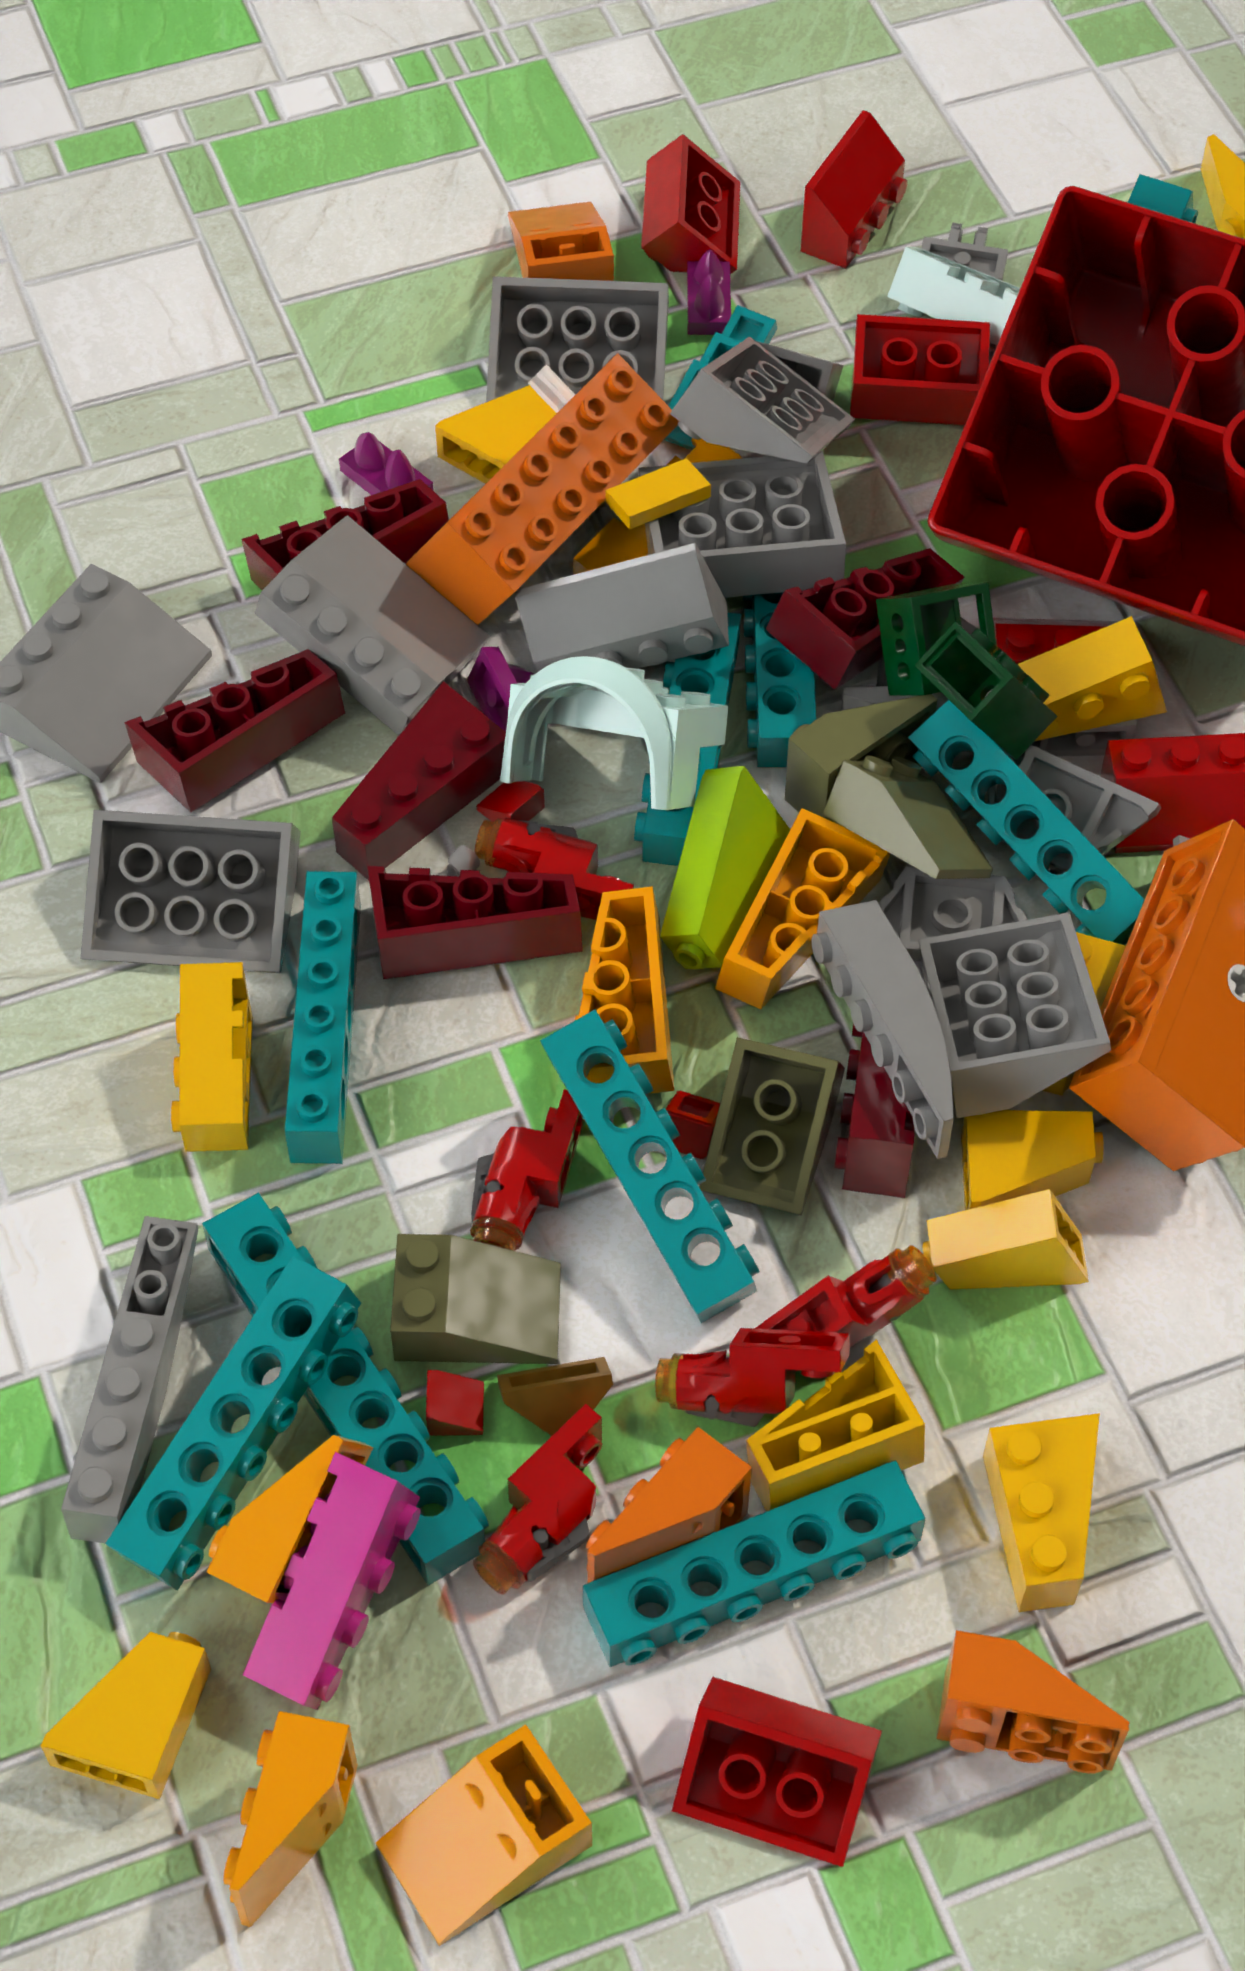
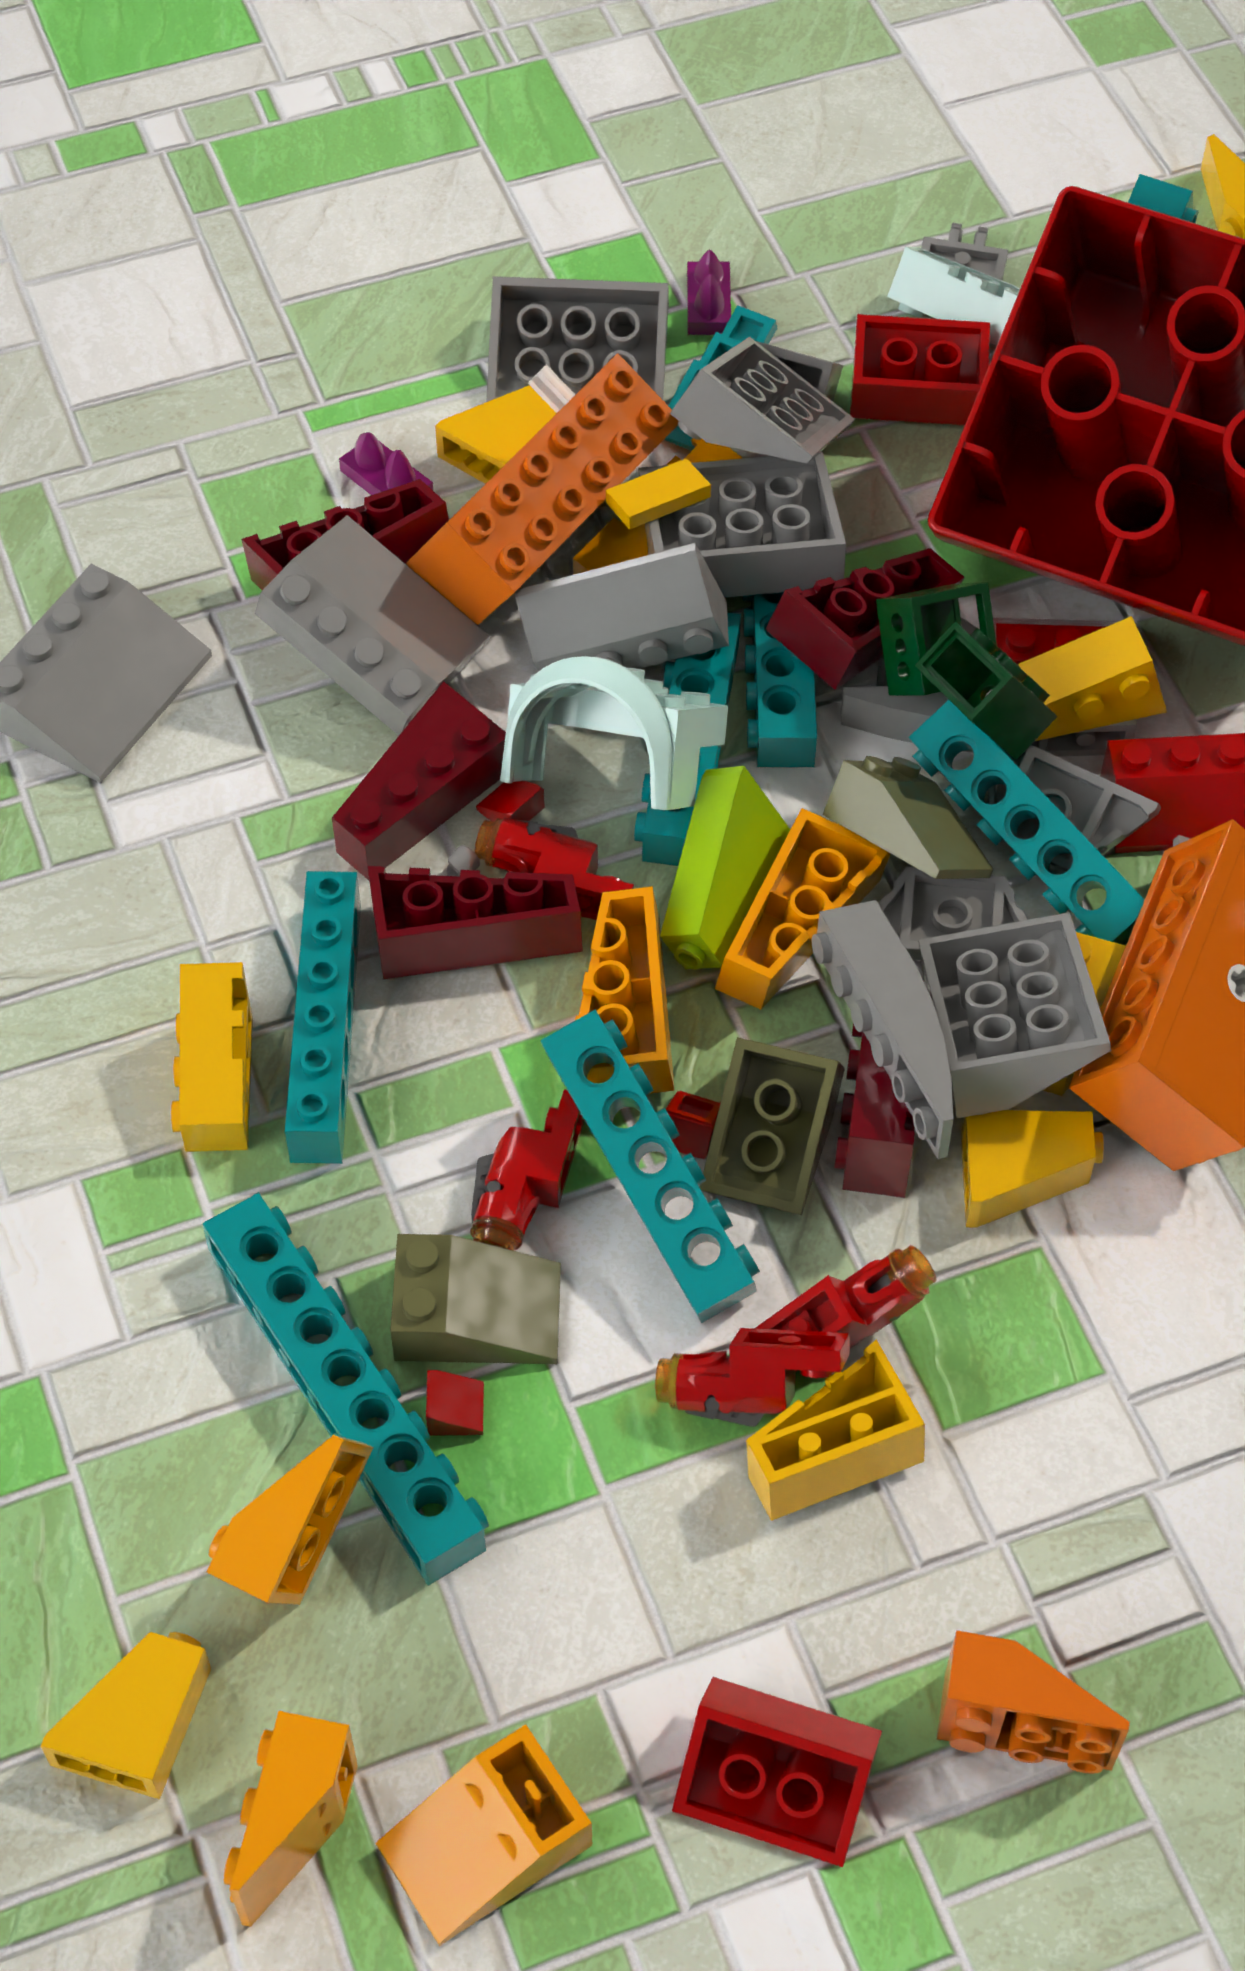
light grey slope [61,1216,198,1543] -> none
light grey slope [81,810,301,973] -> none
teal brick [105,1255,362,1591] -> none
dark red wedge [124,649,346,813] -> none
dark pink wedge [243,1452,421,1710] -> none
magenta tile [467,647,535,732] -> none
red plate [473,1404,602,1595] -> none
pearl gold slope [497,1357,613,1436] -> none
orange slope [508,201,614,281] -> none
teal brick [583,1460,926,1667] -> none
orange slope [586,1427,752,1583] -> none
red slope [641,134,740,274] -> none
olive slope [785,694,938,824] -> none
red slope [801,110,907,269] -> none
yellow slope [922,1189,1089,1290] -> none
yellow wedge [983,1413,1100,1612] -> none

